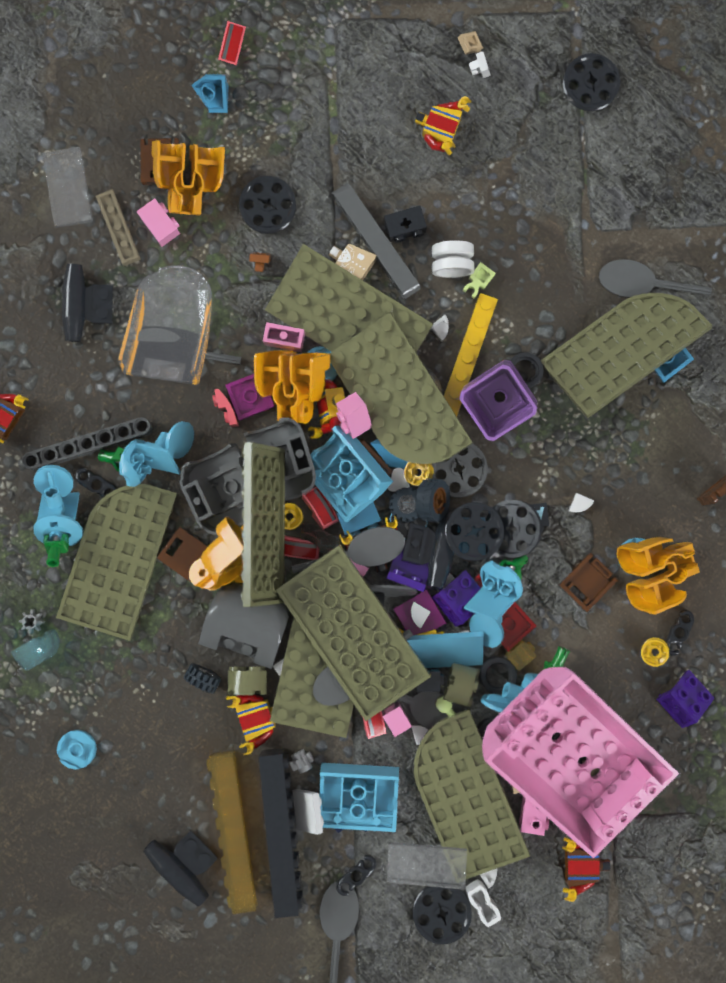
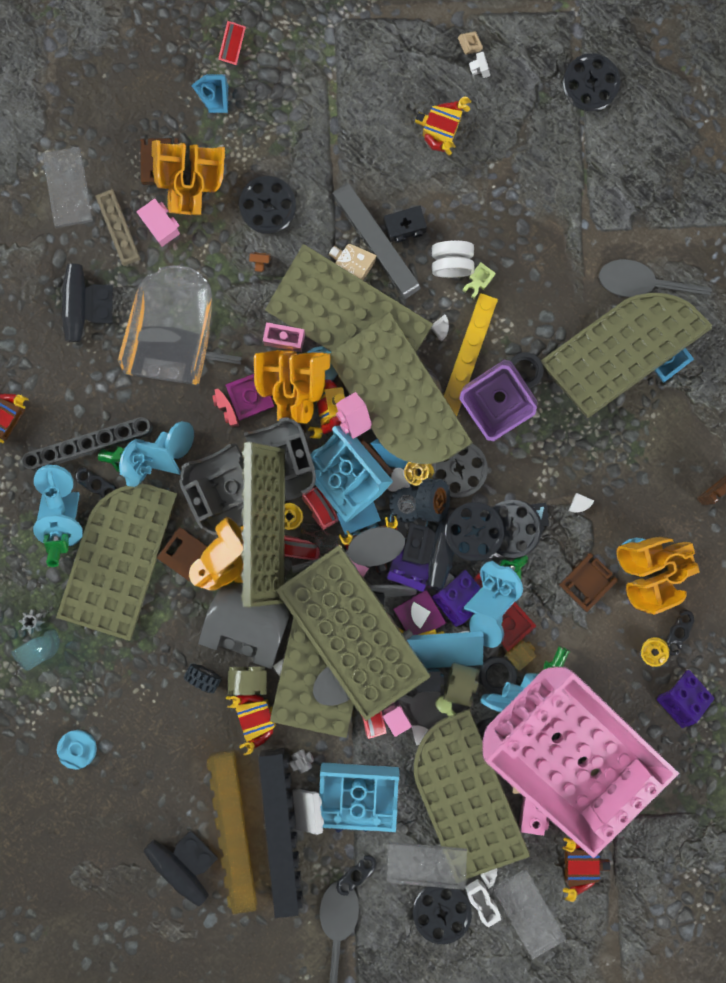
none -> clear tile [492,869,566,959]

